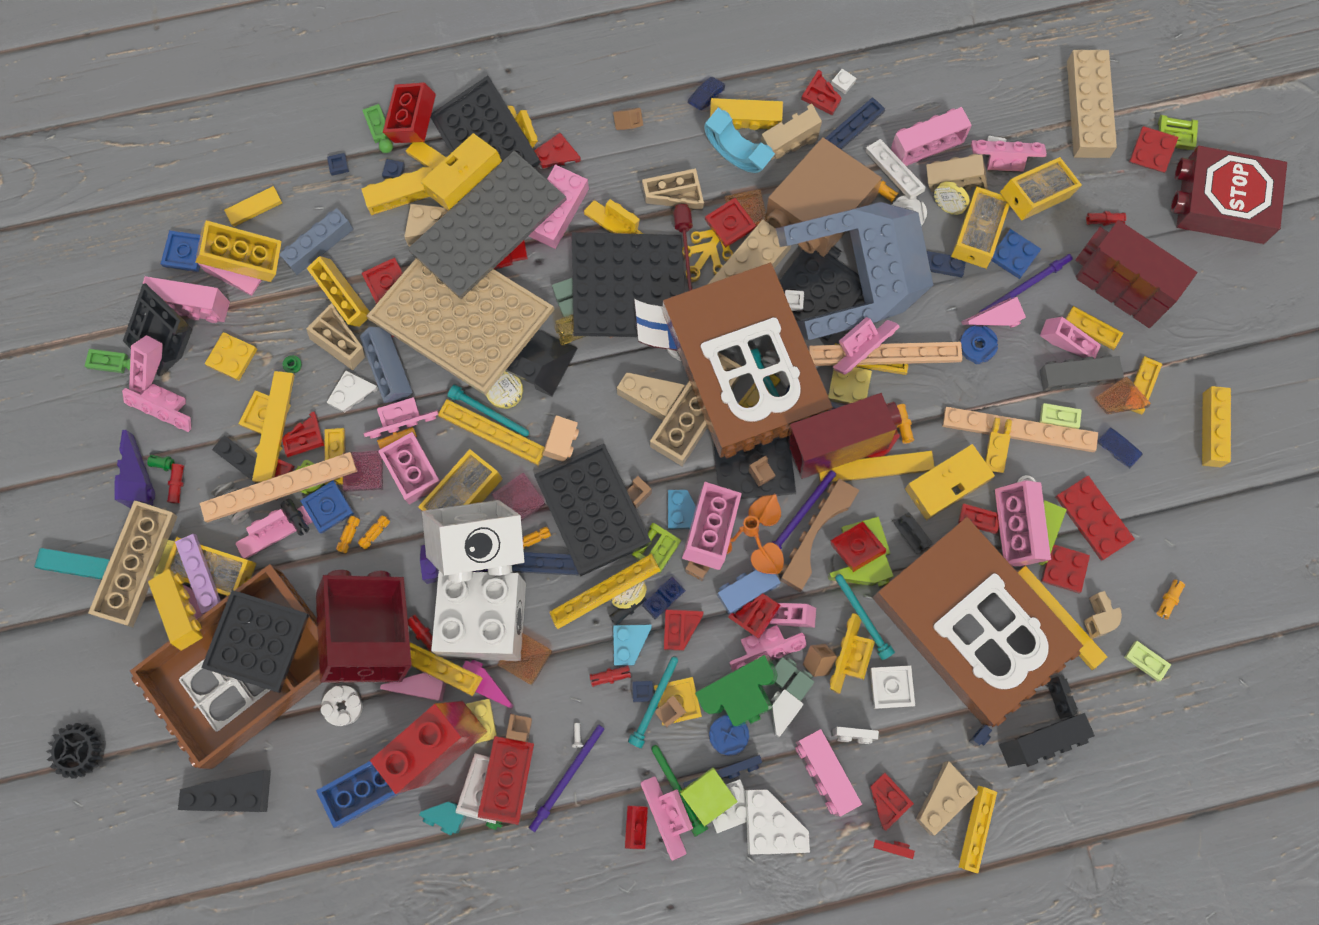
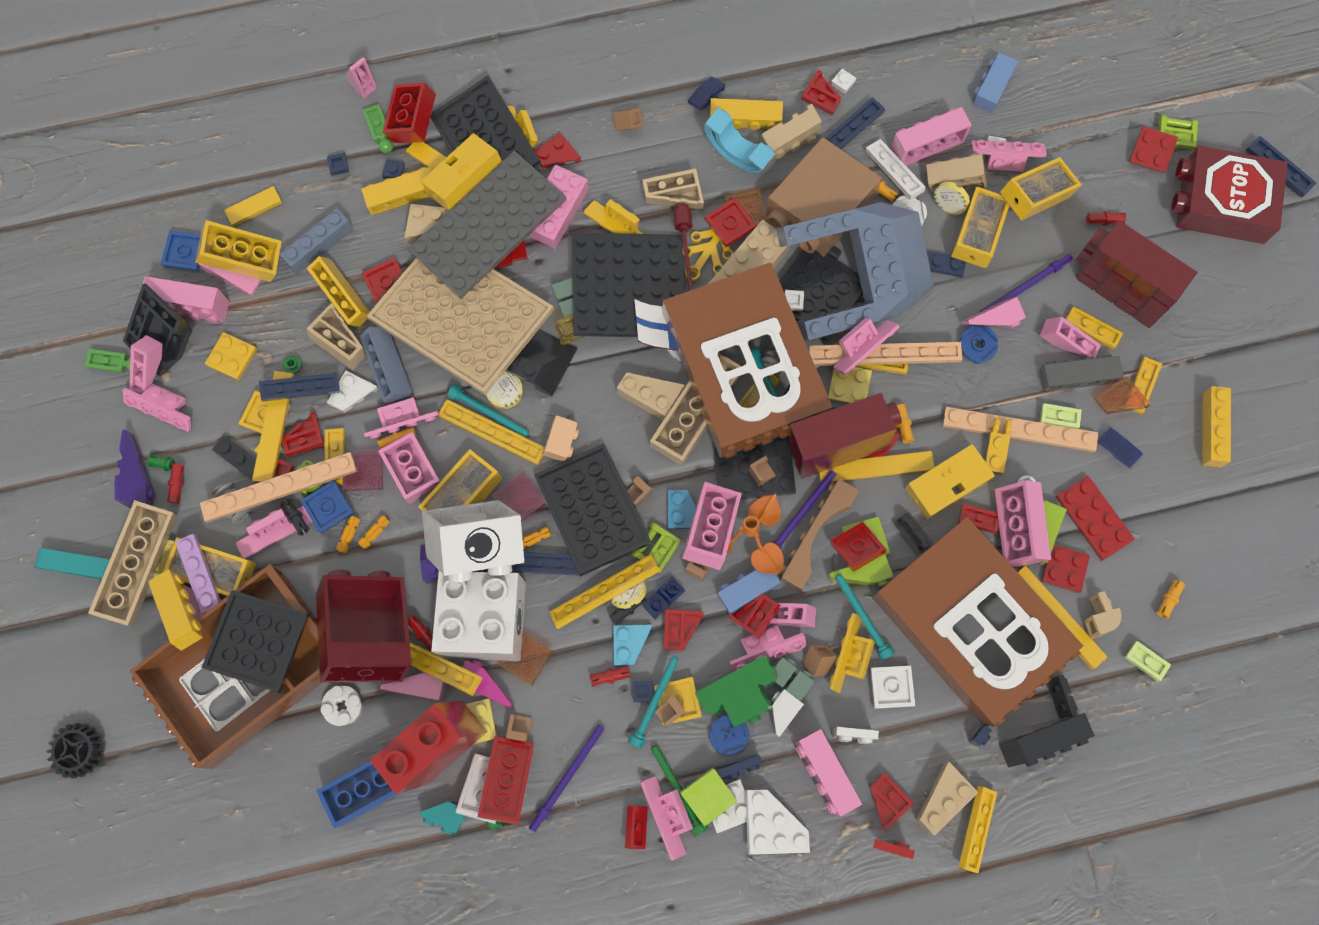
black wedge [178,770,271,812] -> none
white piece [572,723,584,748] -> none
blue plate [991,229,1041,279] -> none
tan brick [1067,50,1117,158] -> none
none -> dark blue plate [259,373,340,402]
none -> bright pink slope [346,57,377,98]
none -> medium blue brick [973,53,1018,113]
none -> dark blue plate [1246,136,1316,197]

